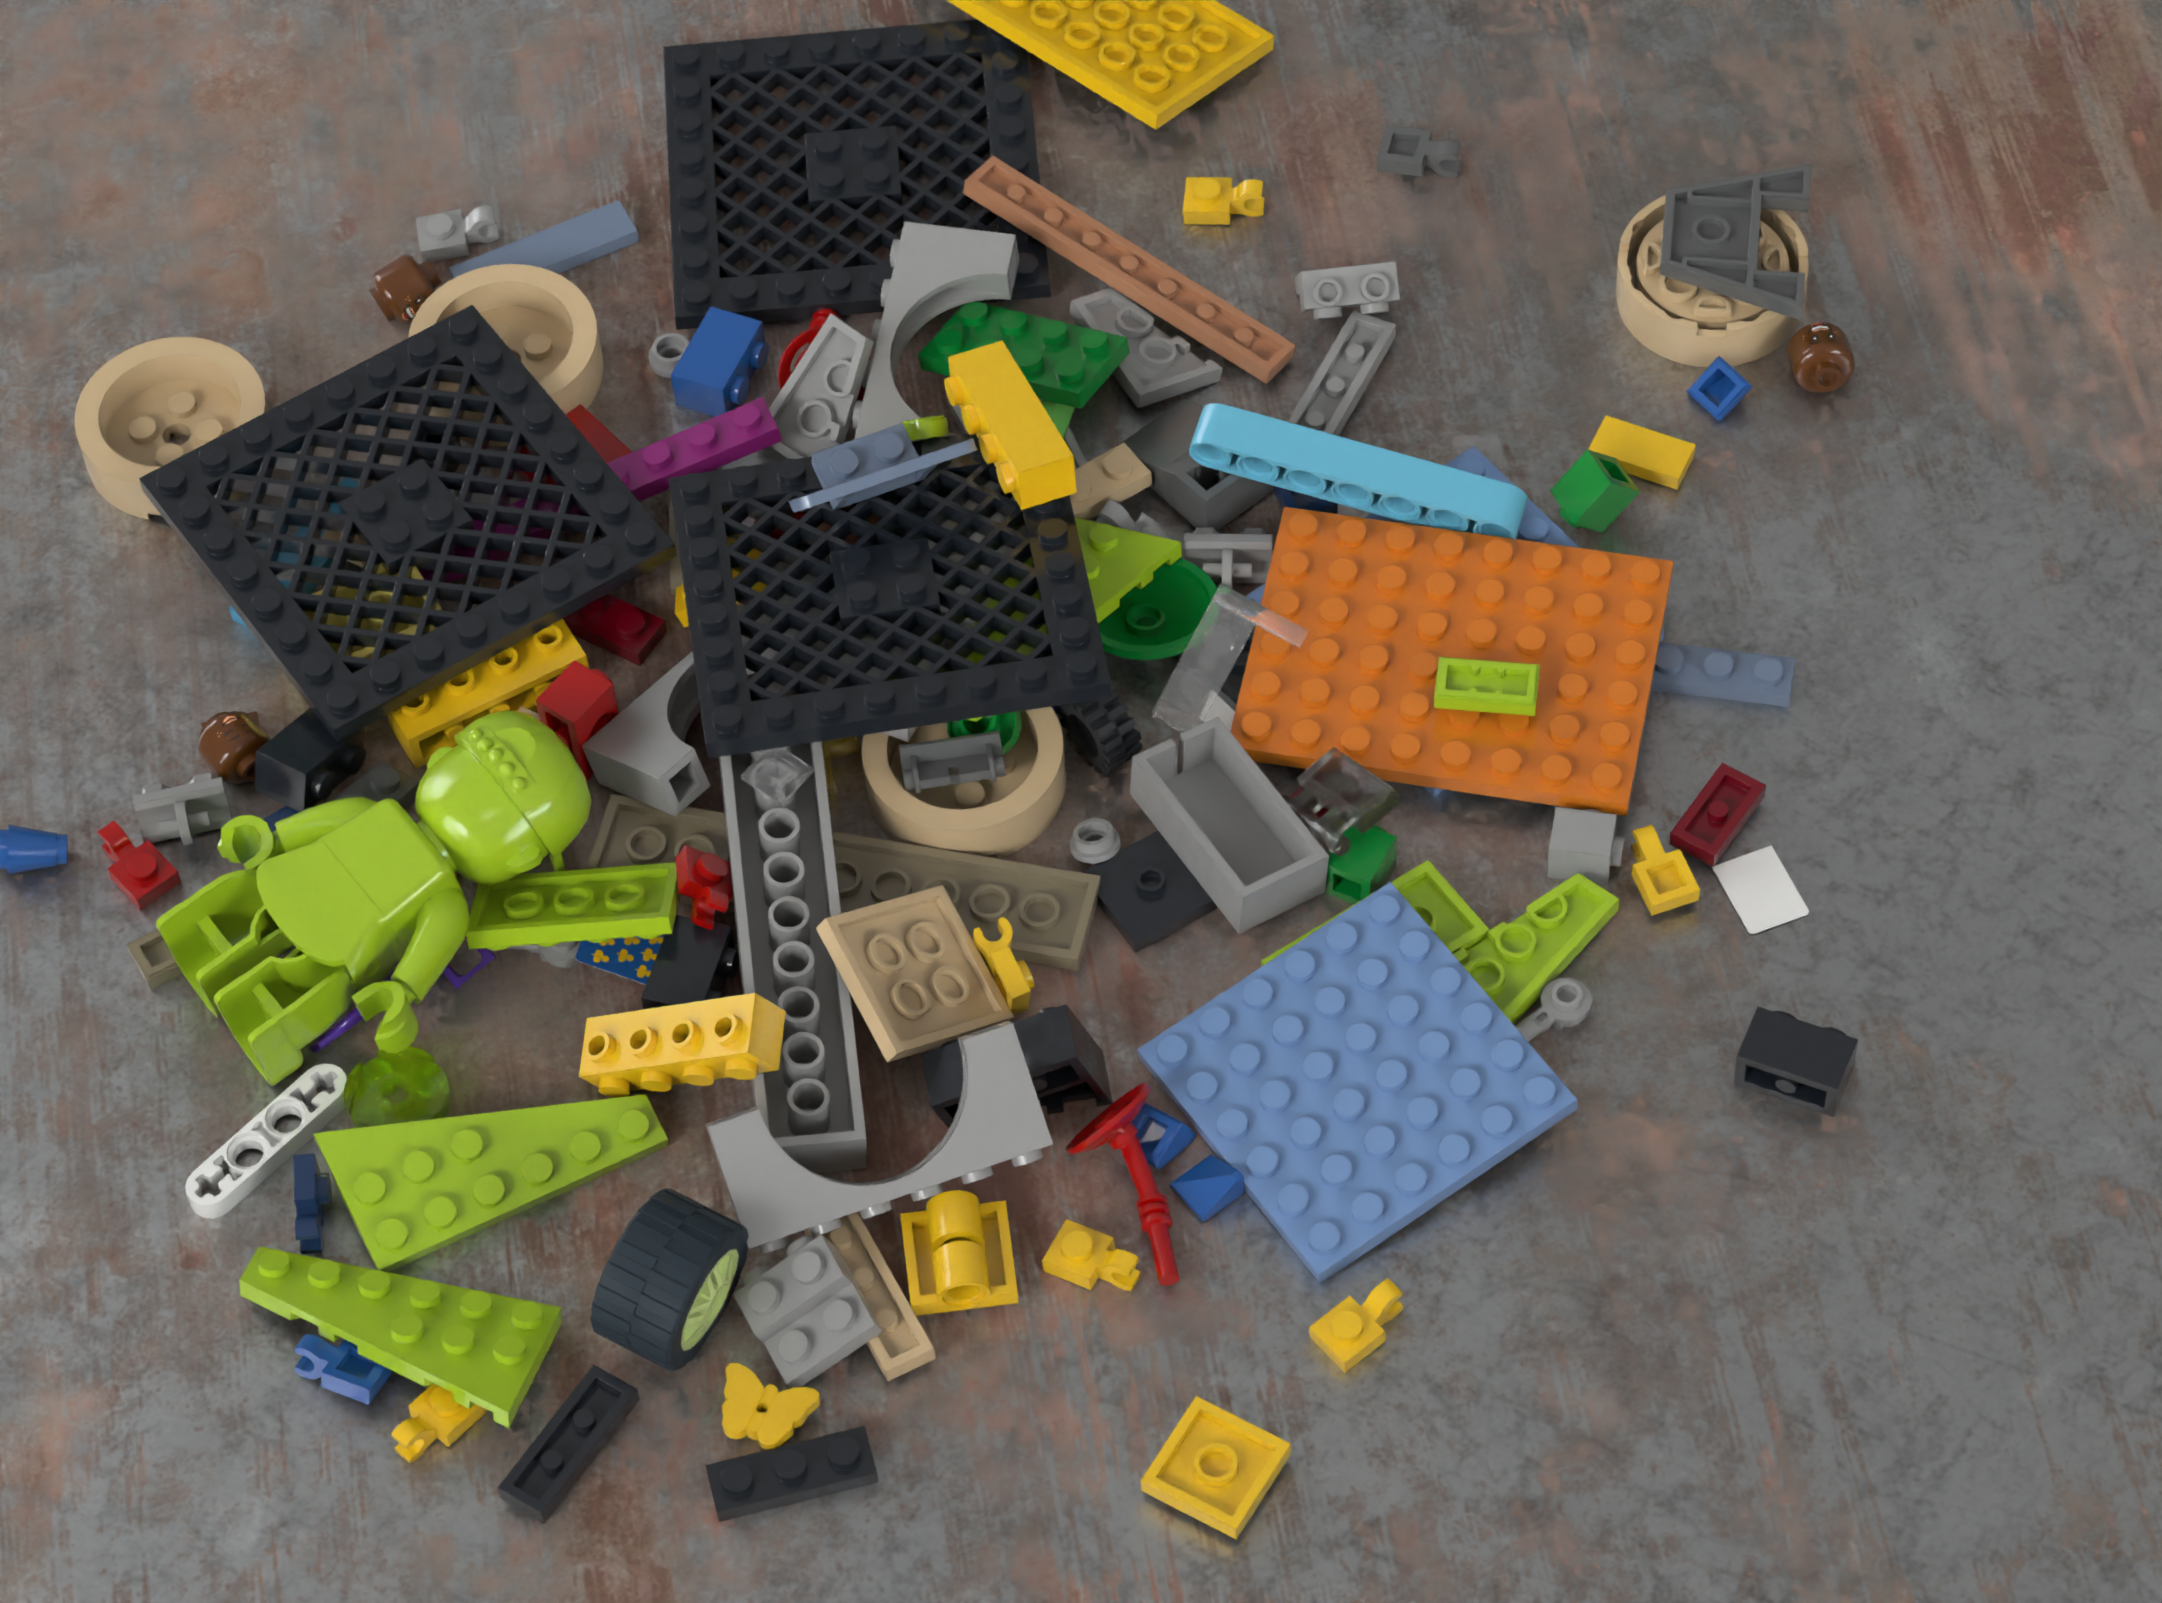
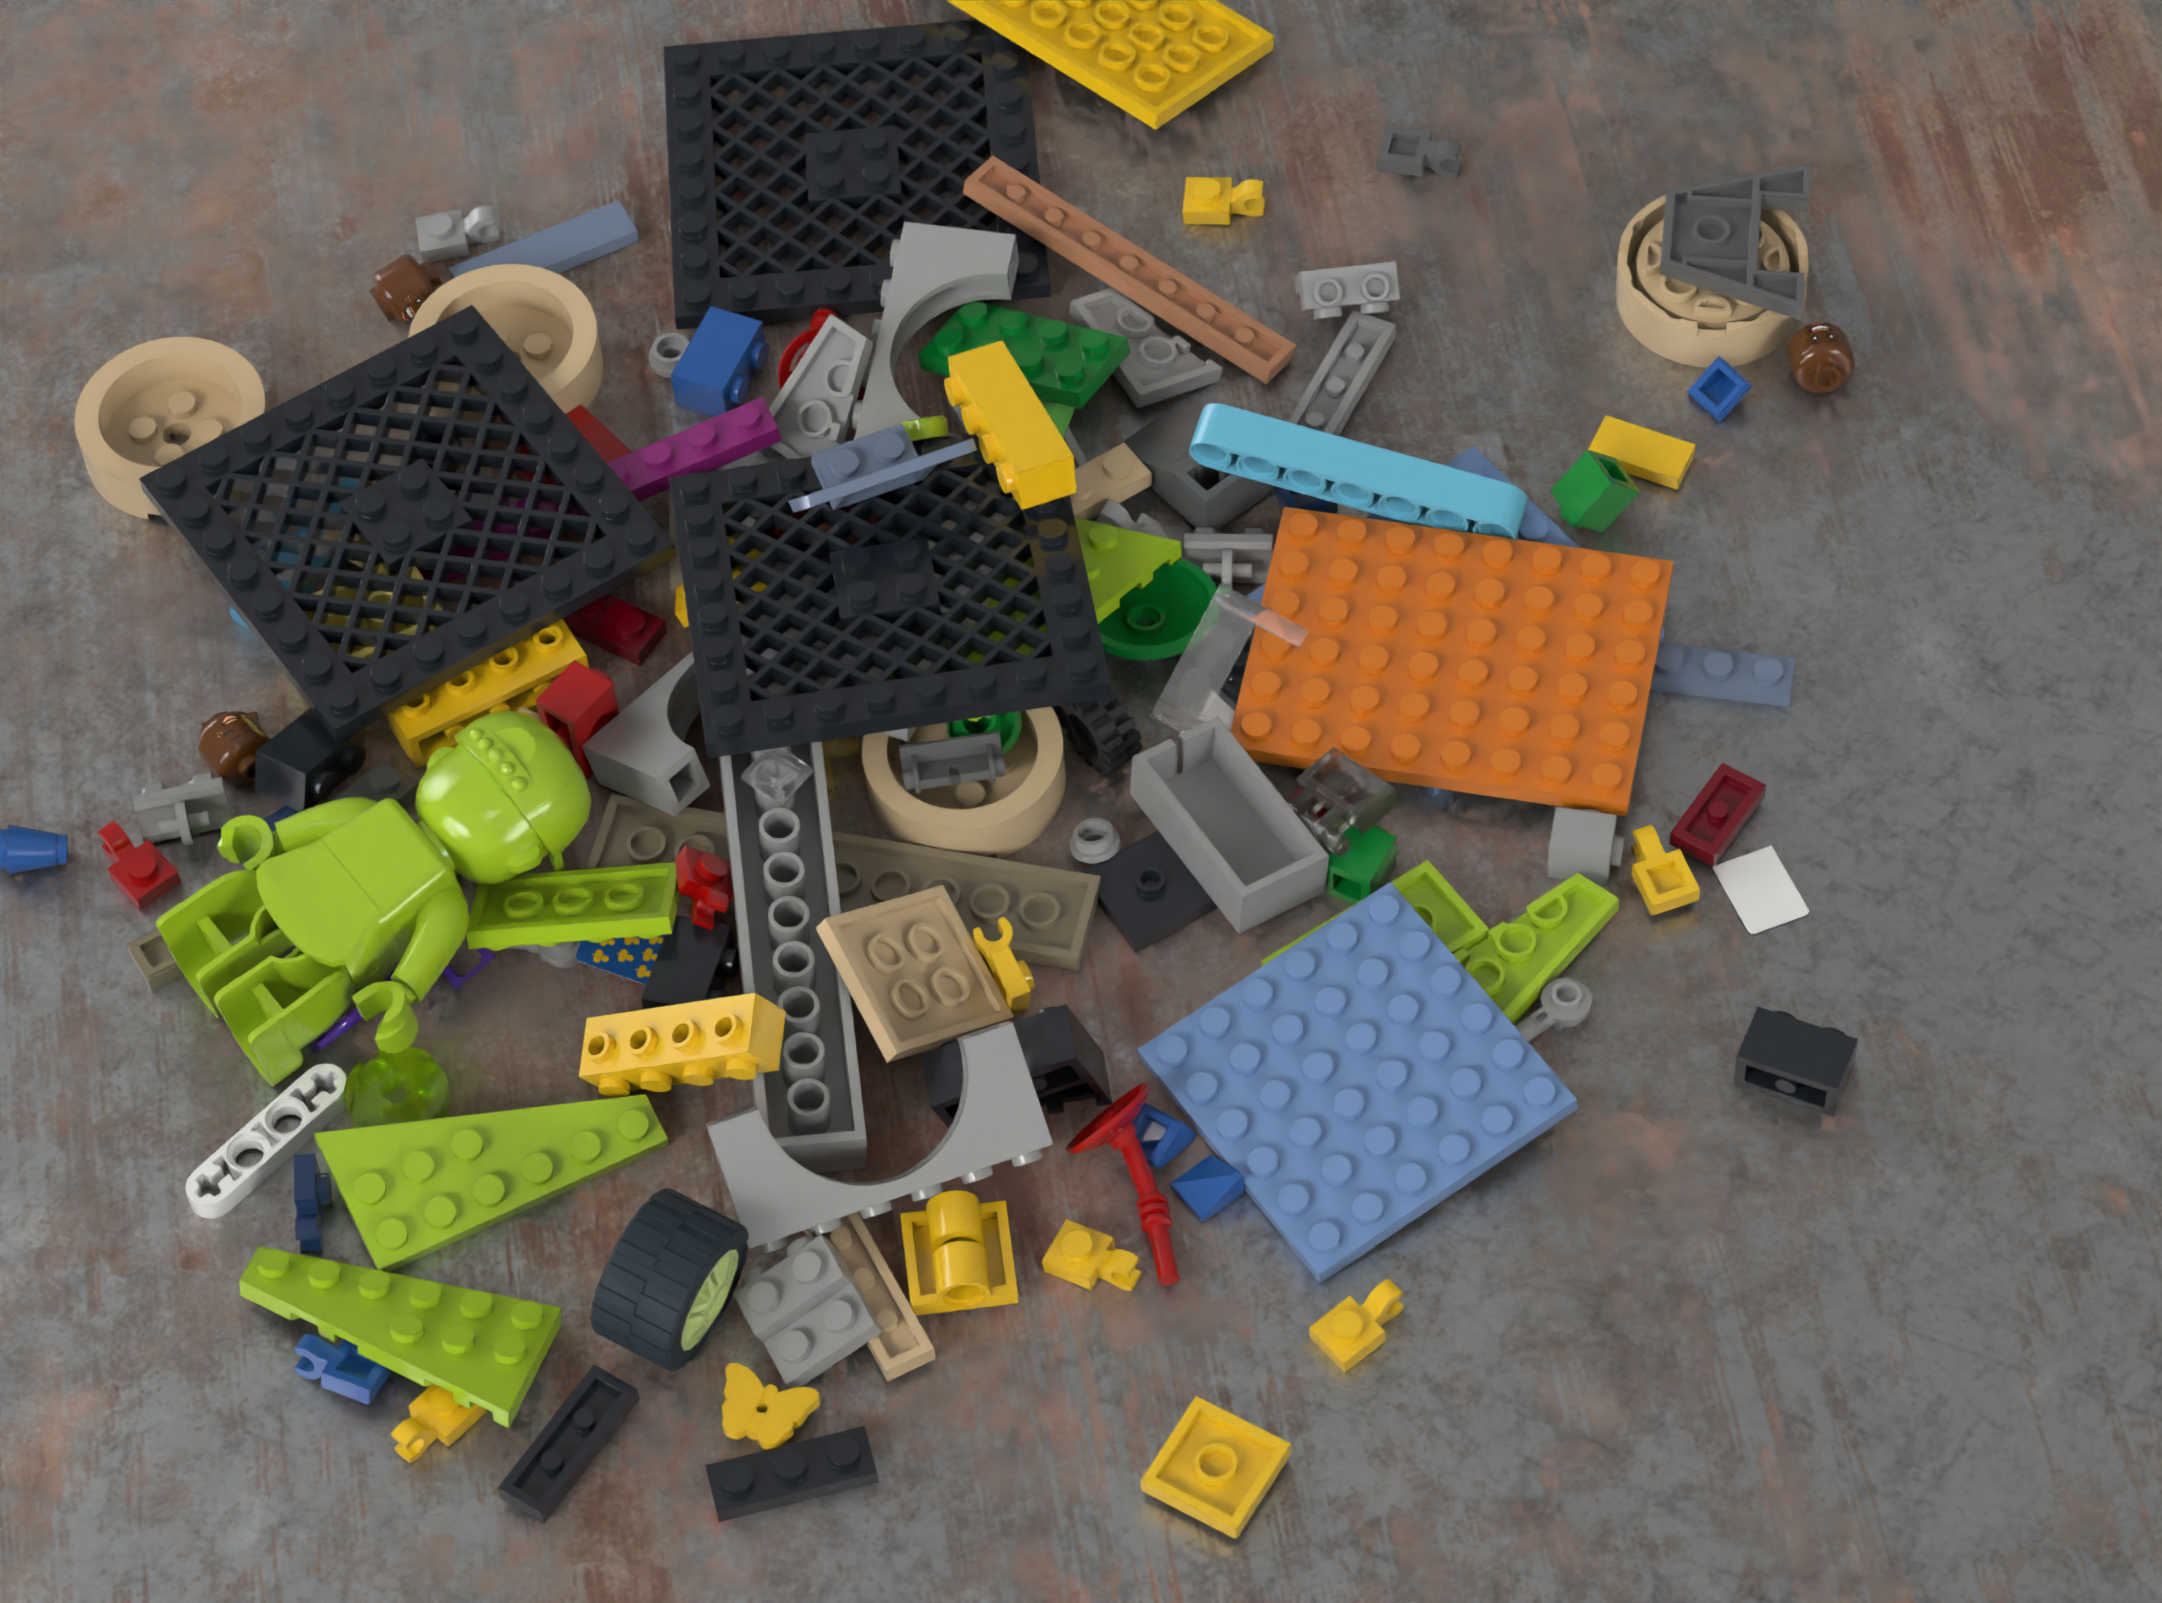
lime plate [1434,657,1540,716] -> none

